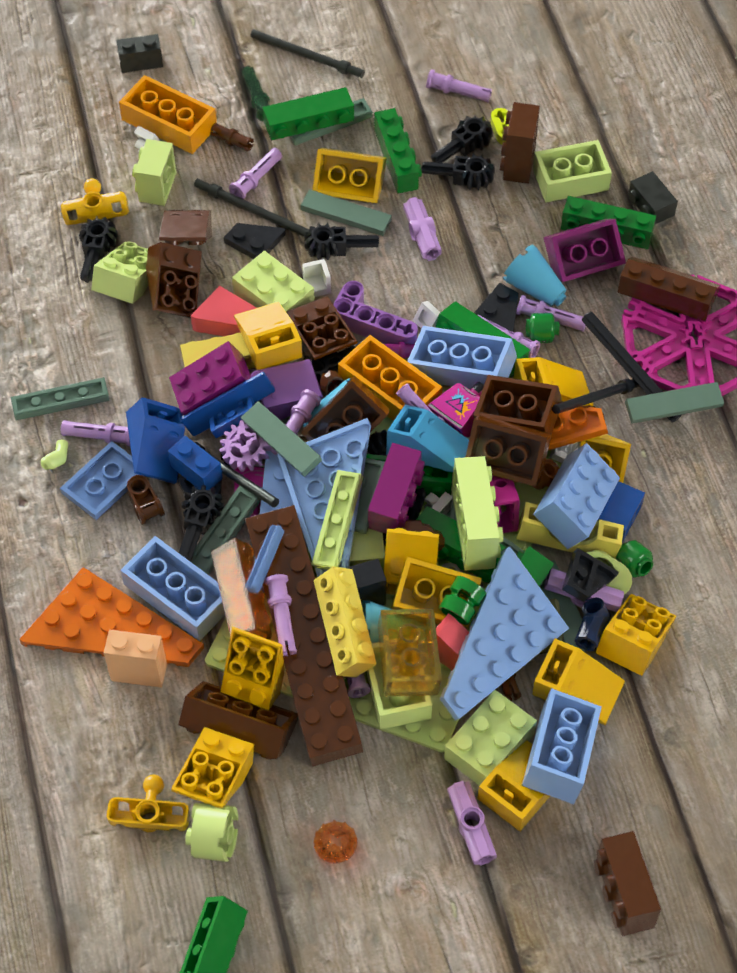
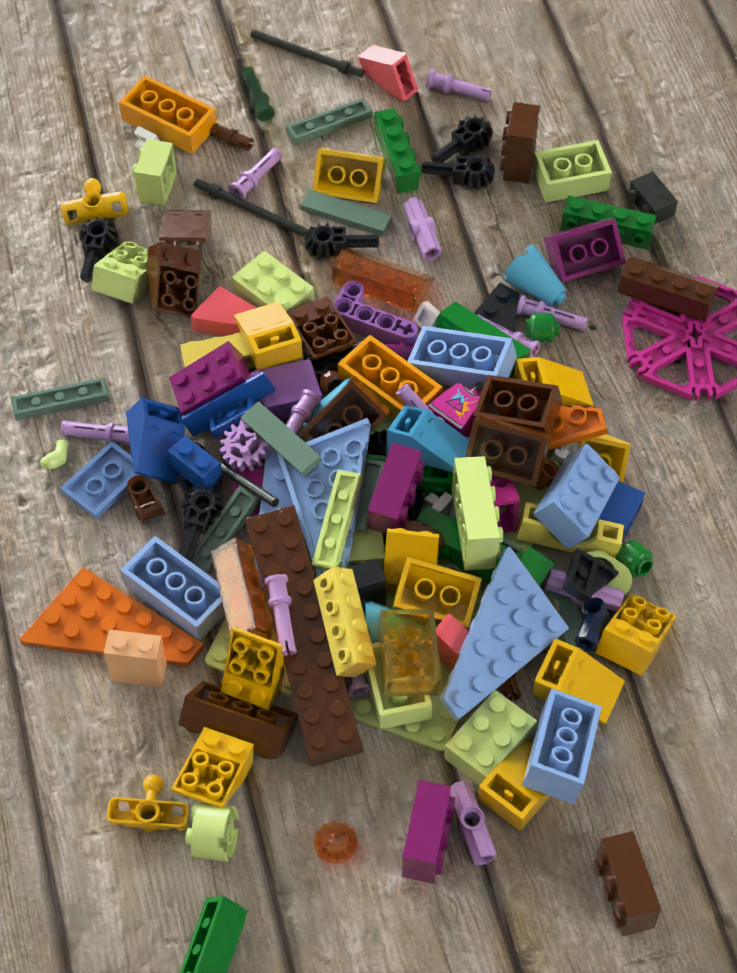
pearl dark grey brick [116,34,163,73] -> none
black wing [223,223,286,259] -> none
medium blue axle [245,525,284,593] -> none
green brick [263,87,354,141] -> none
white panel [302,259,331,297] -> none
green wheel [438,576,486,625] -> none
neon yellow beam [490,108,509,145] -> none
black bar [552,379,639,414] -> none
black axle [582,312,682,423] -> none
sand green tile [625,382,724,424] -> none
none -> clear orange slope [332,248,434,313]
none -> coral slope [358,45,419,102]
none -> magenta brick [402,780,455,884]

